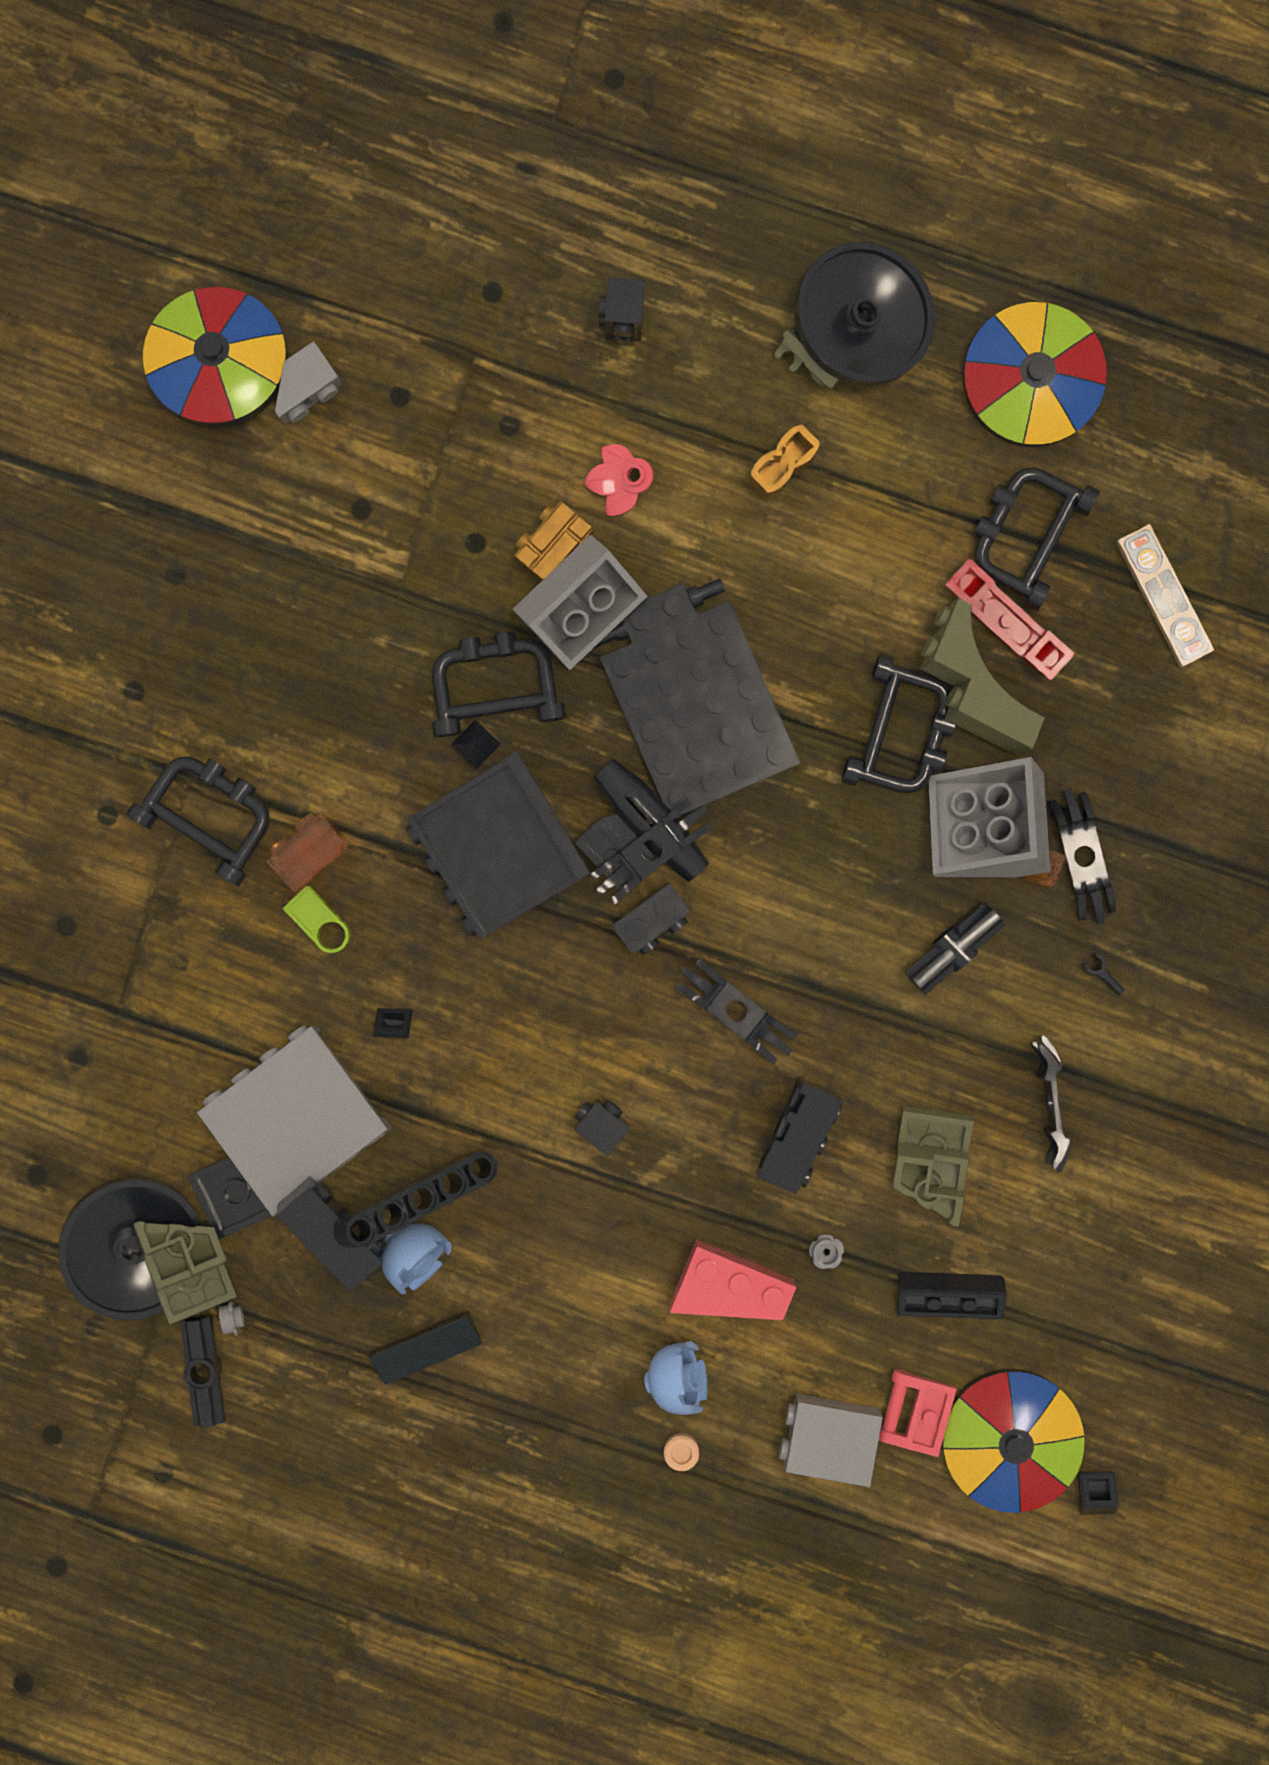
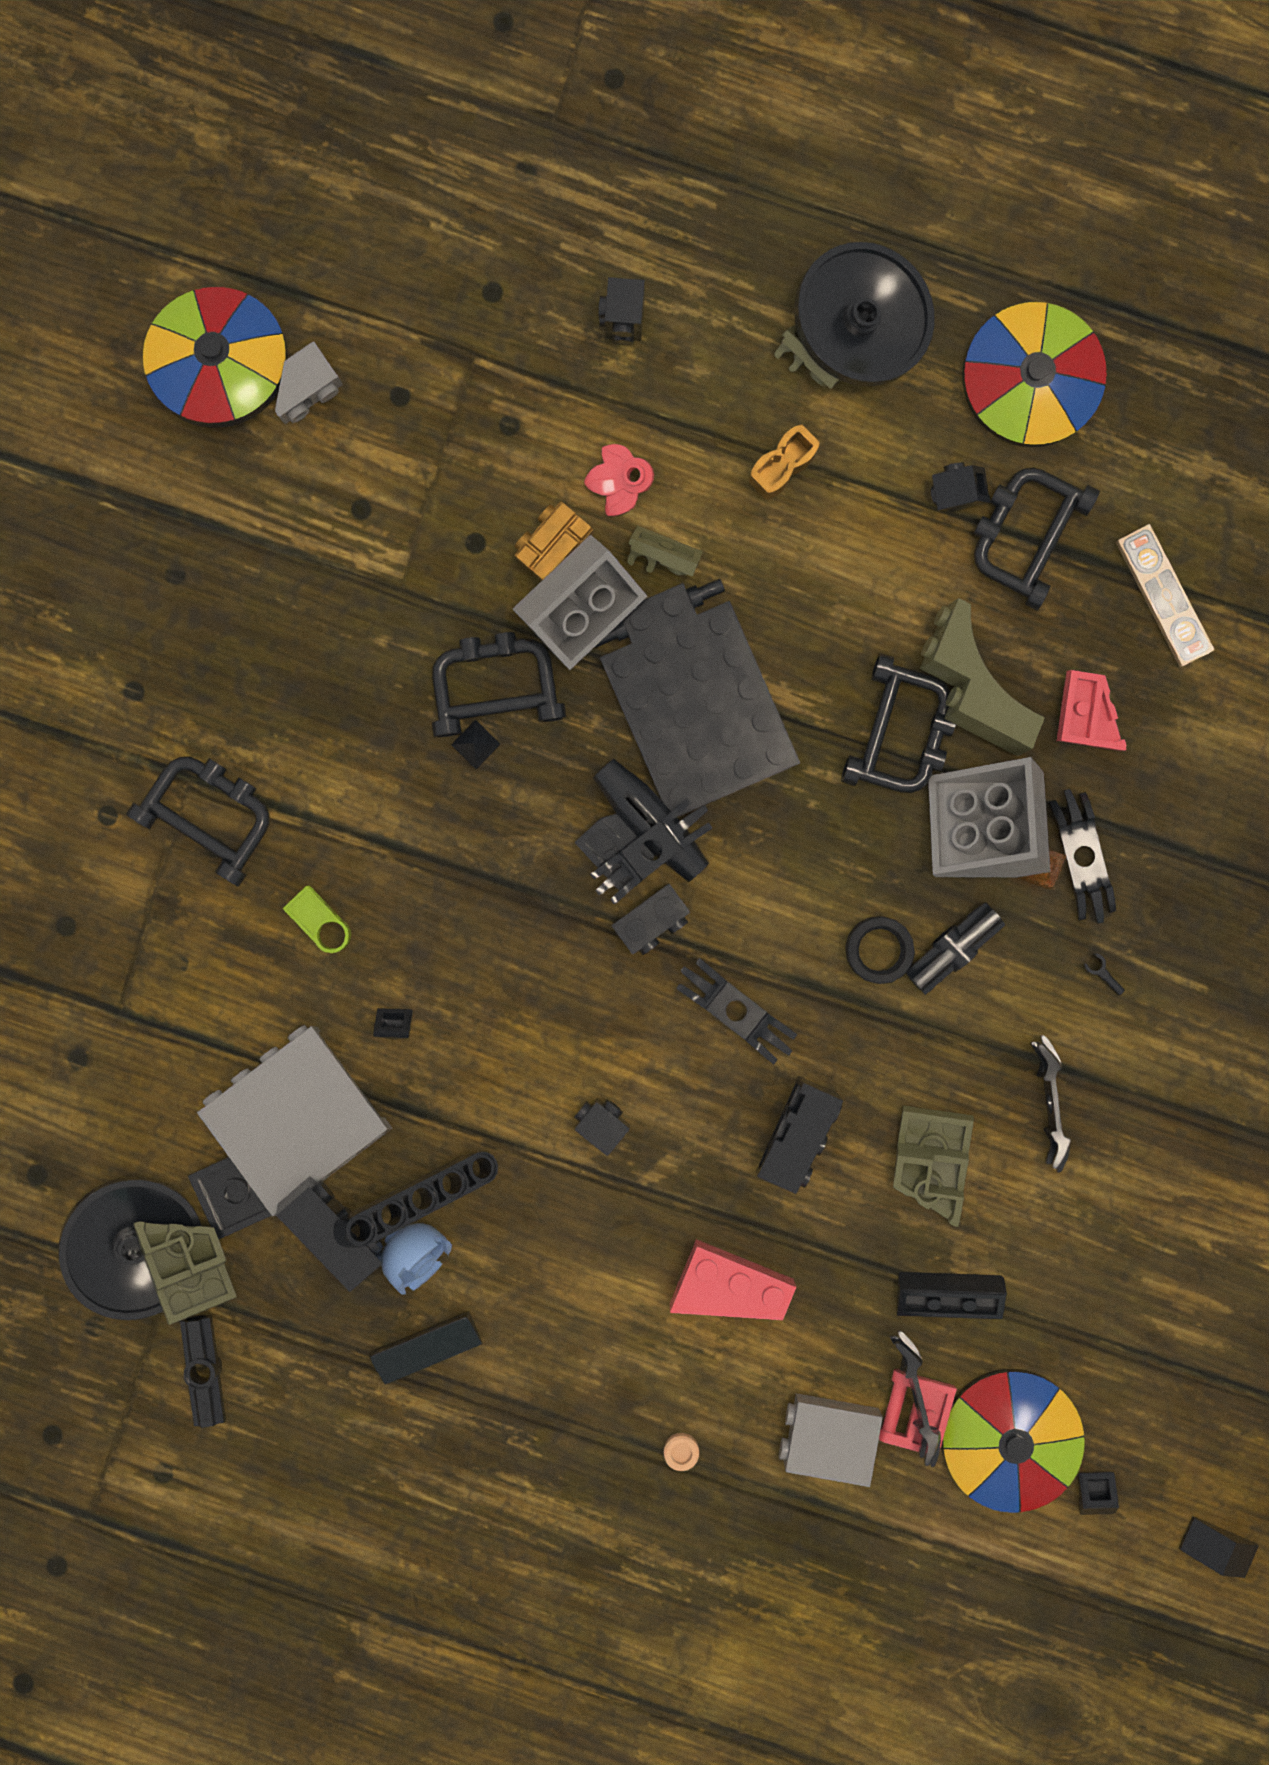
light grey plate [219,1301,245,1336] -> none
clear orange brick [266,813,351,893] -> none
black panel [406,751,591,939] -> none
light blue cylinder [644,1341,708,1415] -> none
light grey plate [809,1234,844,1269] -> none
slope [945,558,1075,681] -> none
none -> olive plate [627,525,703,577]
none -> black tyre [845,916,915,984]
none -> black piece [890,1330,941,1467]
none -> black brick [931,462,991,512]
none -> coral wing [1056,670,1127,751]
none -> black slope [1179,1516,1259,1578]

